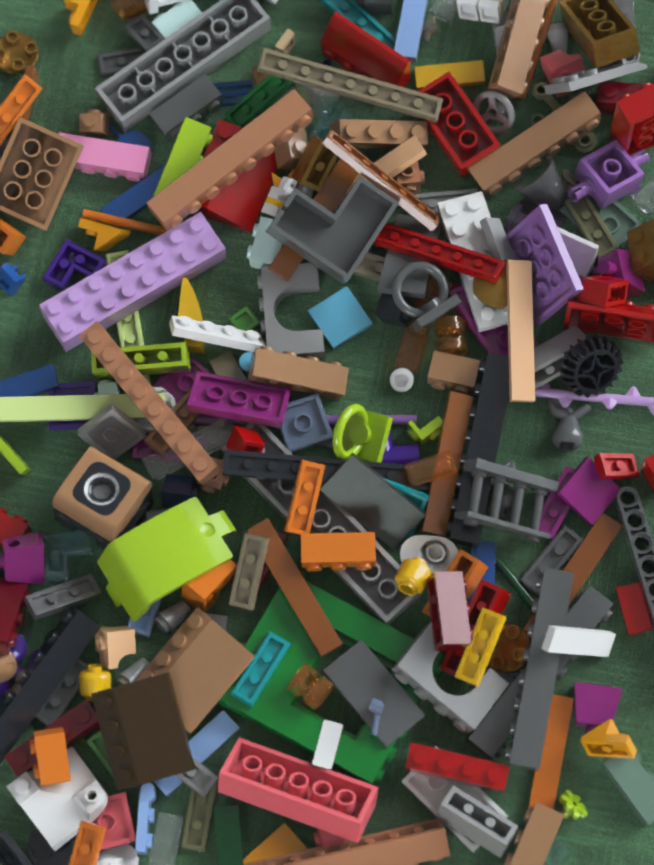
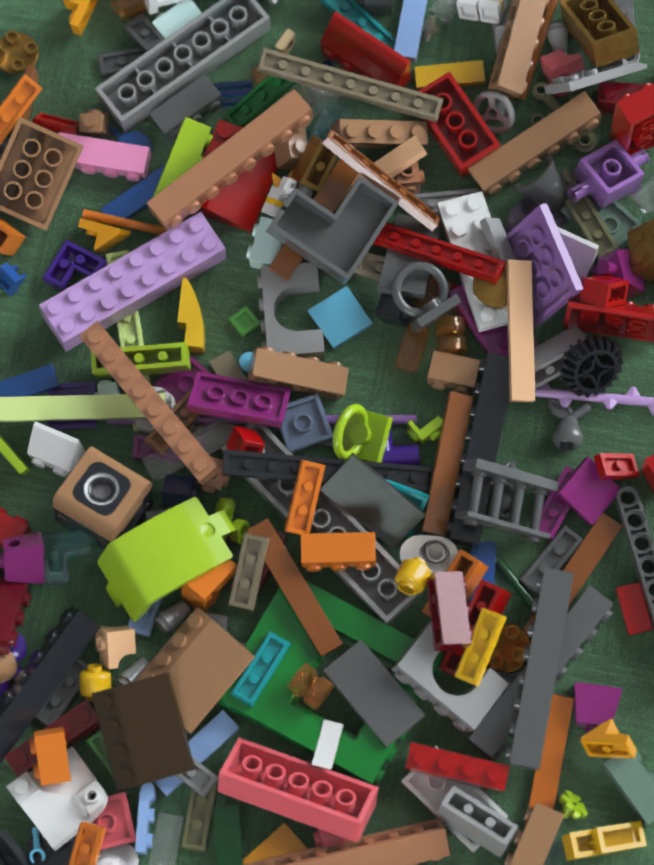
flat silver plate [24,574,102,620] -> none
light grey plate [77,404,146,460] -> none
white plate [169,315,265,352] -> none
sand blue hand [368,698,384,735] -> none
white tile [390,368,414,392] -> none
clear orange tile [404,450,458,487] -> none
white tile [542,625,616,657] -> none
none -> white slope [27,421,85,477]
none -> medium azure hand [29,827,46,863]
none -> red tile [32,112,80,135]
none -> lime arm [215,498,250,544]
none -> yellow slope [562,821,647,861]

